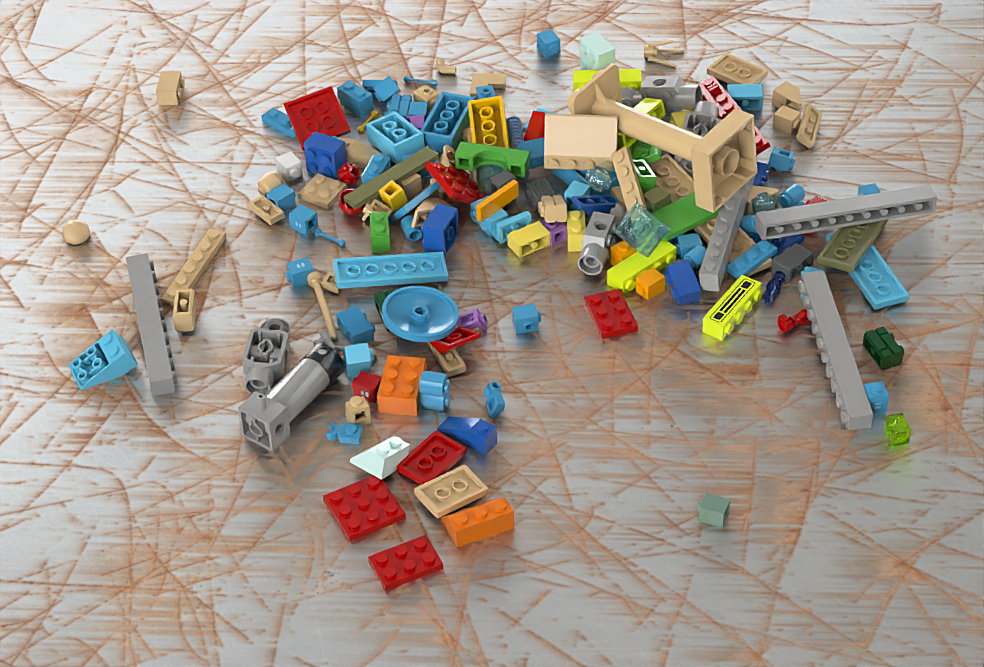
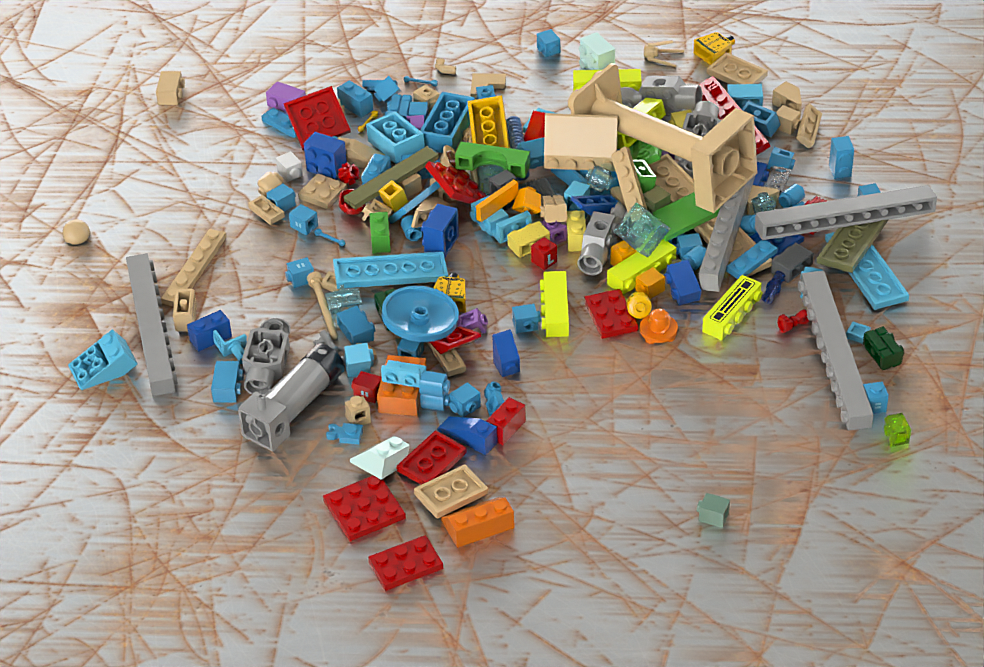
none -> blue brick [187,310,232,352]
none -> dark azure brick [211,361,244,403]
none -> medium azure bracket [213,330,247,364]
none -> medium lavender brick [266,81,306,112]
none -> clear light blue hips [325,284,362,314]
none -> medium azure bracket [381,360,427,388]
none -> dark azure brick [397,338,424,358]
none -> yellow torso [433,273,466,313]
none -> dark azure brick [449,382,481,417]
none -> red brick [486,397,526,445]
none -> blue slope [492,329,520,377]
none -> light orange slope [512,186,541,215]
none -> red brick [531,237,557,270]
none -> neon yellow brick [540,271,569,337]
none -> yellow head [626,292,652,319]
none -> orange plate [639,309,678,344]
none -> yellow torso [693,32,735,65]
none -> dark azure brick [742,101,780,138]
none -> clear plate [765,166,791,196]
none -> dark azure brick [829,136,854,179]
none -> medium azure tile [846,322,871,344]

